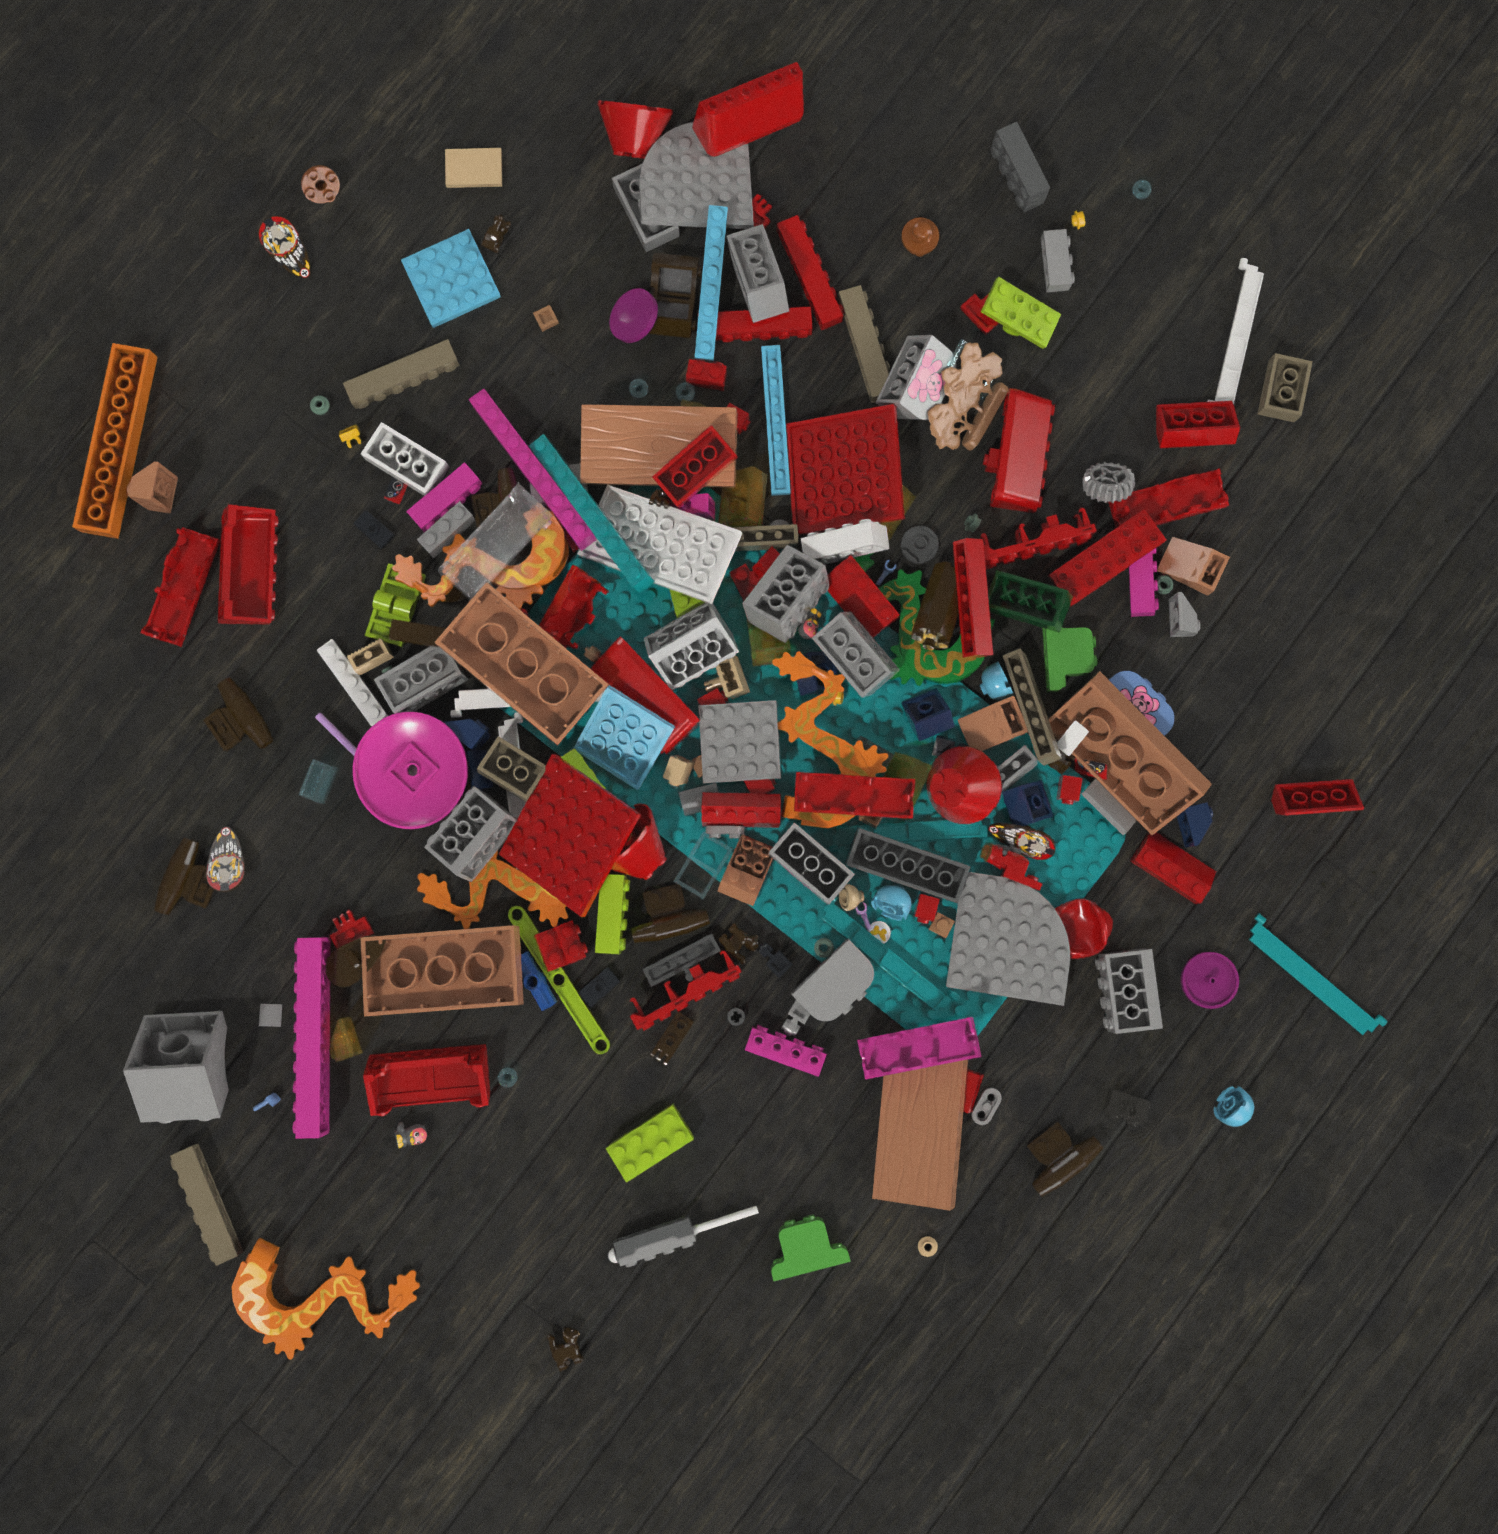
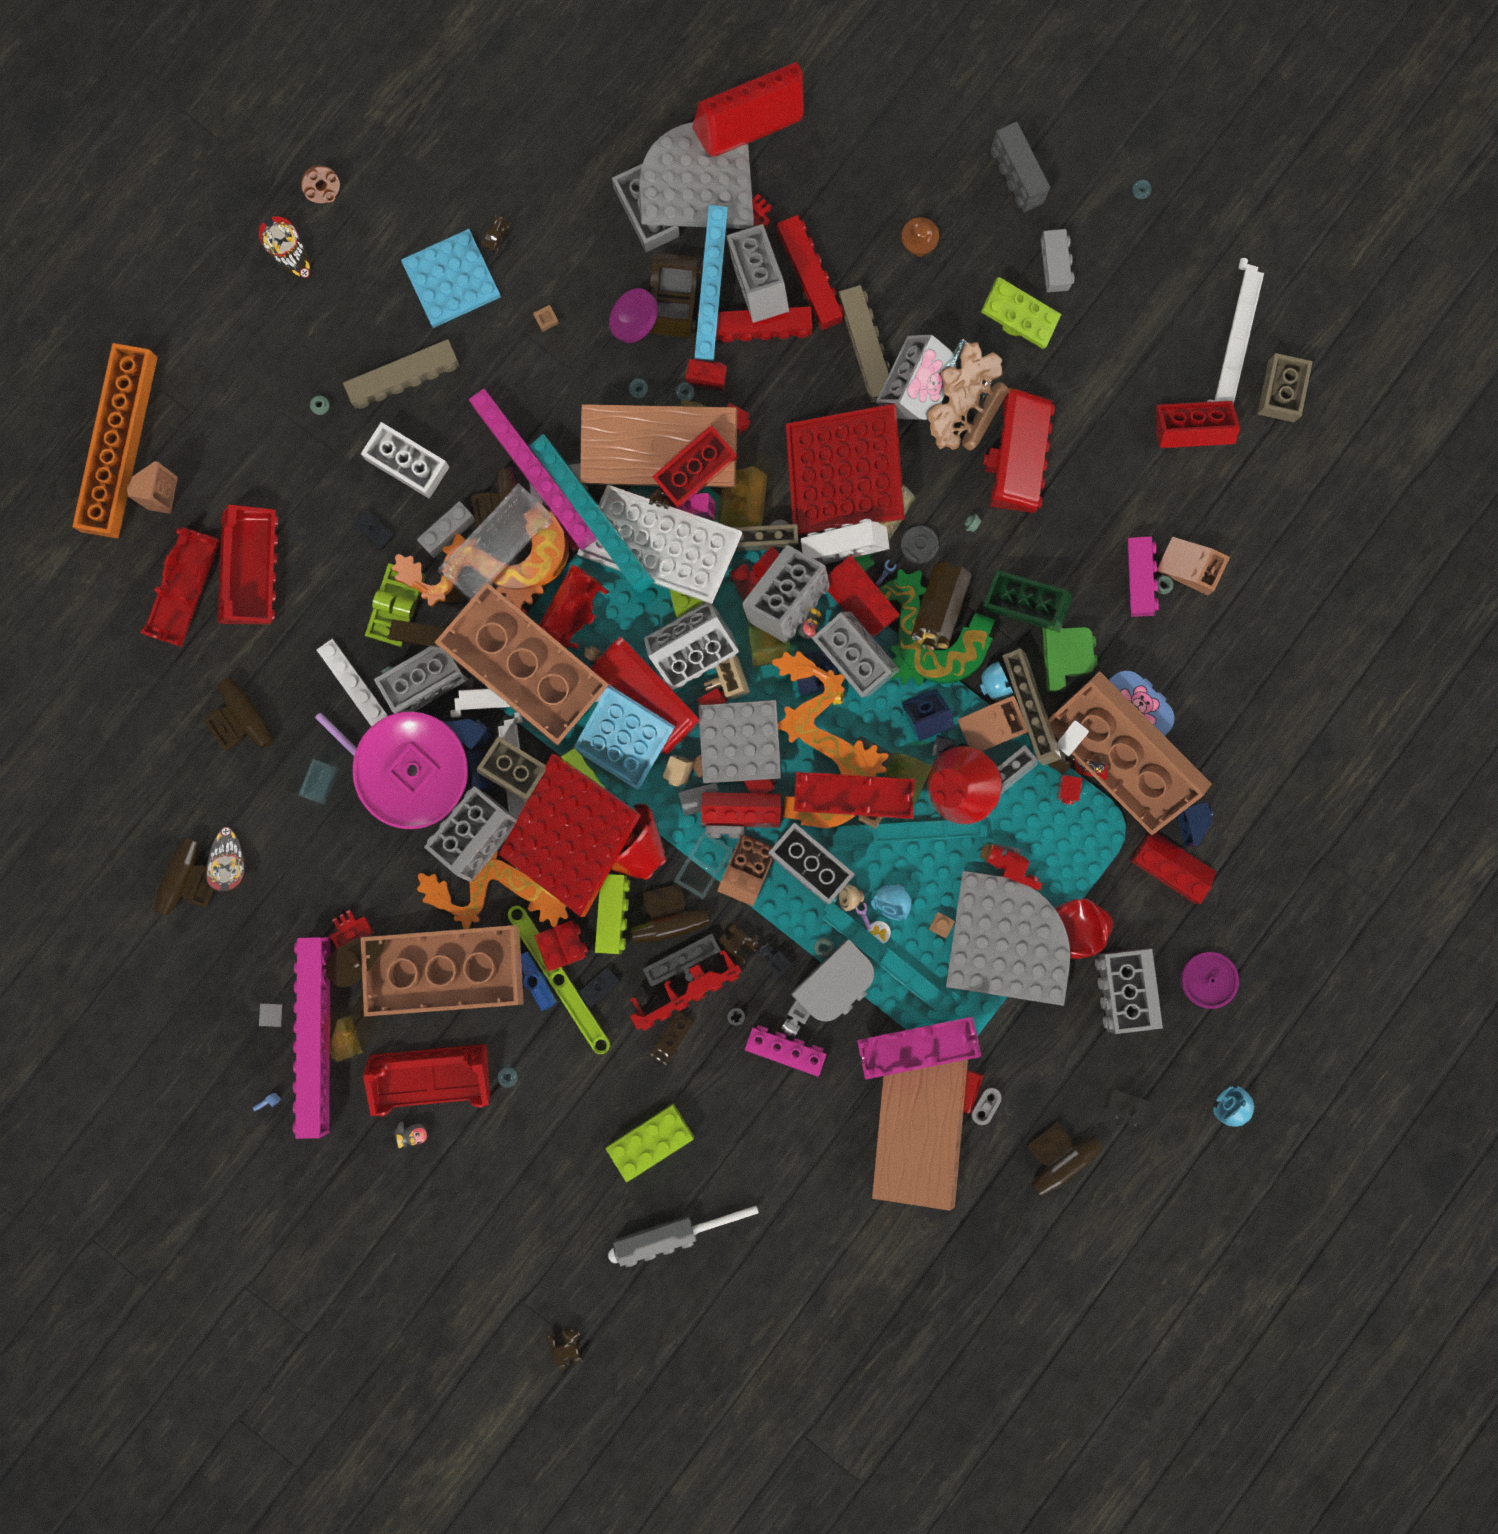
light grey brick [123,1011,229,1123] -> none
dark tan brick [170,1144,243,1266] -> none
orange animal [232,1238,420,1360] -> none
yellow tile [339,424,361,448] -> none
tan brick [347,638,394,675] -> none
sticker [384,477,407,504] -> none
dark pink brick [406,462,482,532] -> none
tan tile [445,148,502,188] -> none
red cone [598,100,673,159] -> none
medium azure plate [761,345,790,496] -> none
bright green brick [771,1215,851,1281] -> none
dark grey brick [845,827,971,904] -> none
red brick [913,894,940,924] -> none
tan plate [918,1236,938,1257] -> none
red brick [953,538,993,658] -> none
red hinge [960,294,999,335] -> none
red piece [980,508,1096,569] -> none
shield [988,823,1056,860] -> none
dark blue slope [1002,780,1054,826] -> none
red piece [1048,509,1167,607] -> none
yellow plate [1071,210,1085,230] -> none
light grey gear [1082,462,1135,503] -> none
light grey tile [1082,778,1136,835] -> none
red piece [1108,468,1229,528] -> none
light grey slope [1169,592,1200,637] -> none
teal piece [1249,913,1388,1035] -> none
red slope [1271,779,1364,815] -> none

